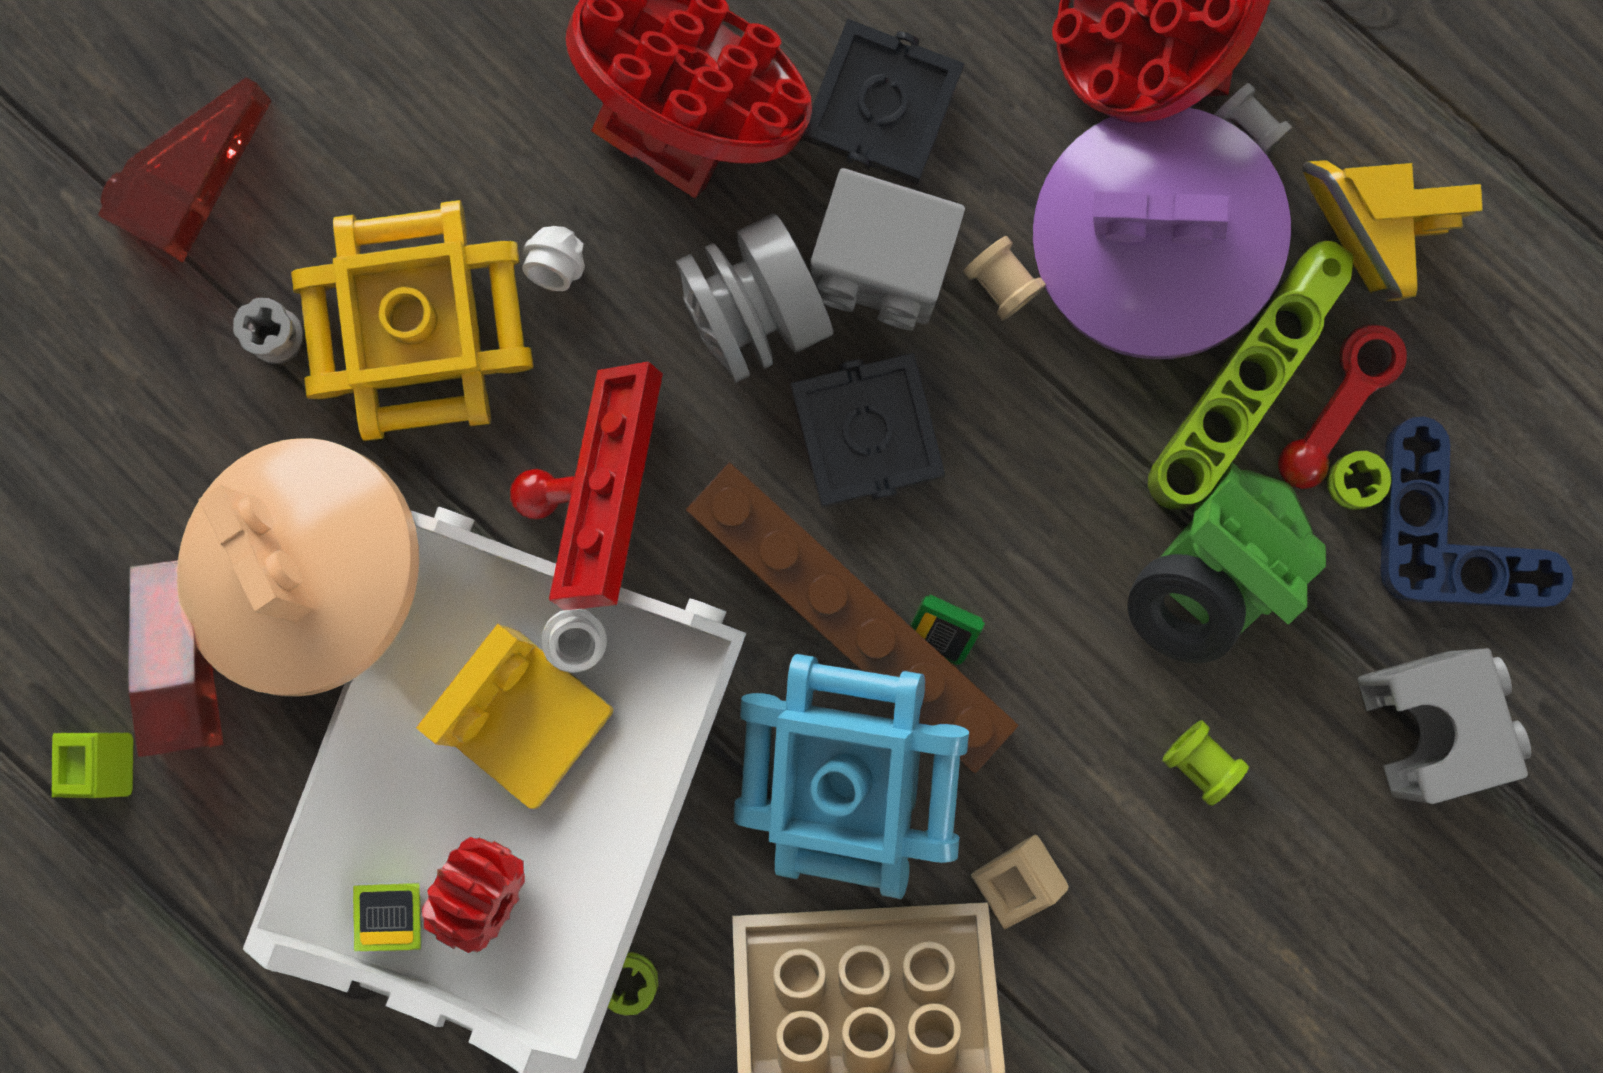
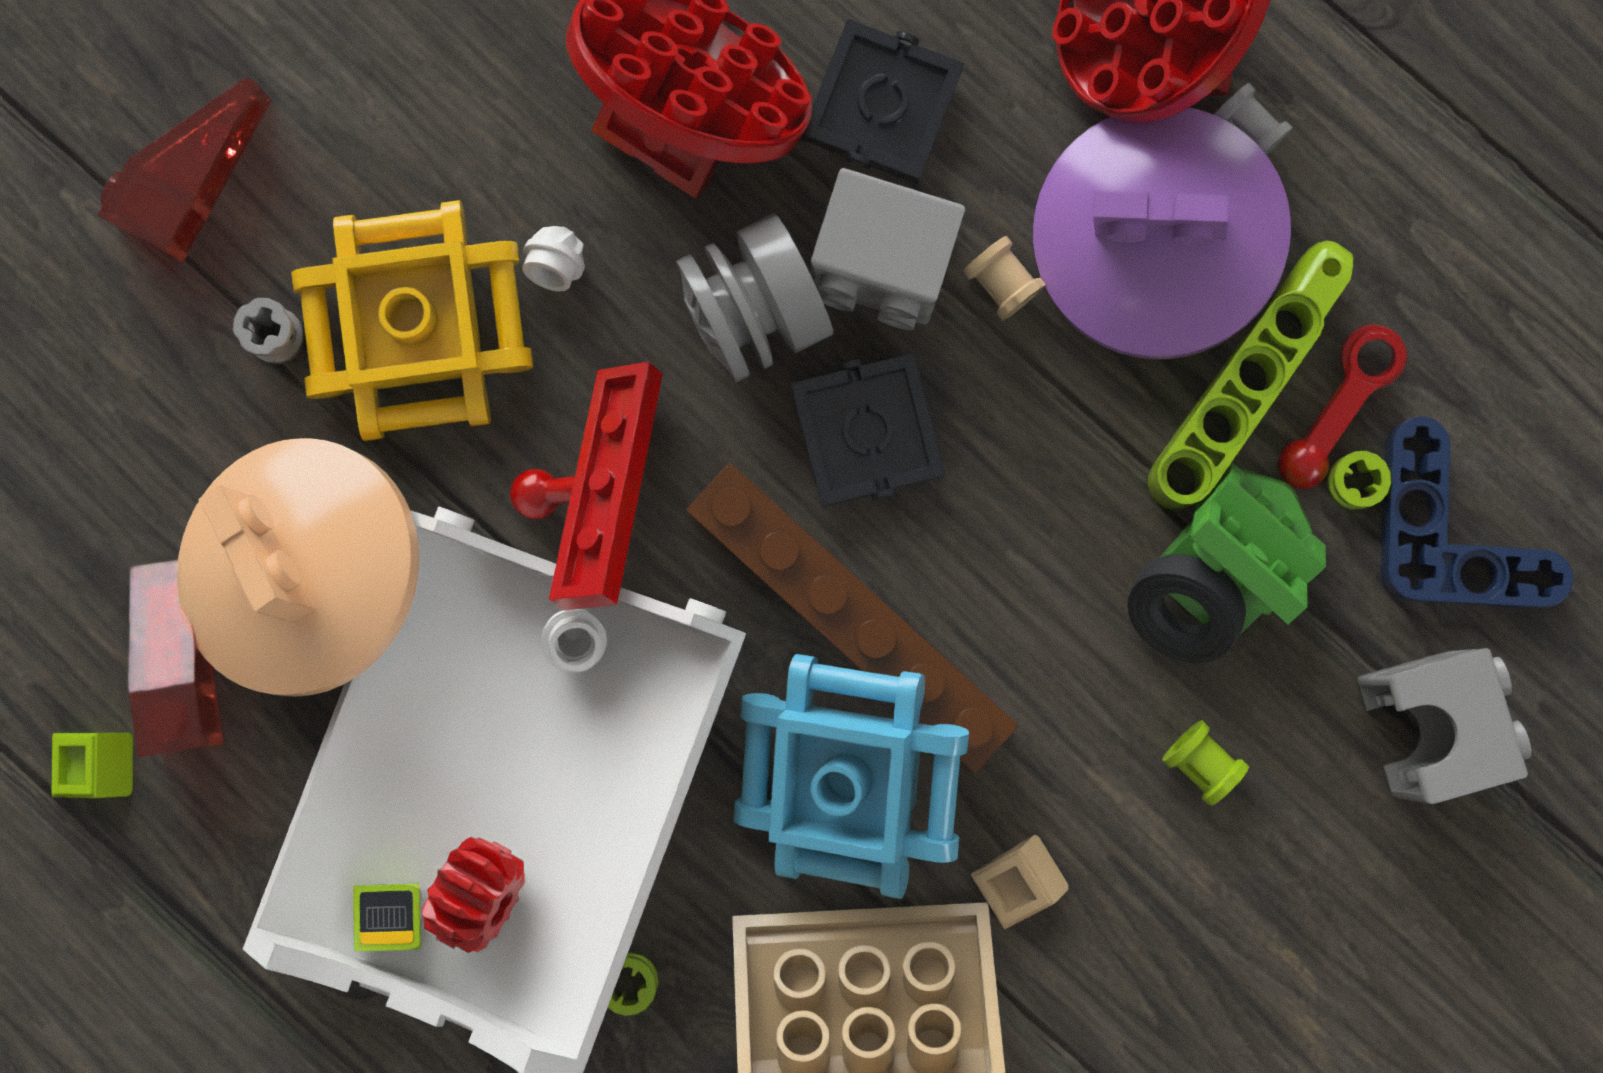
yellow bracket [416,623,613,809] -> none
slope [910,594,985,664] -> none
yellow piece [1302,160,1482,301] -> none

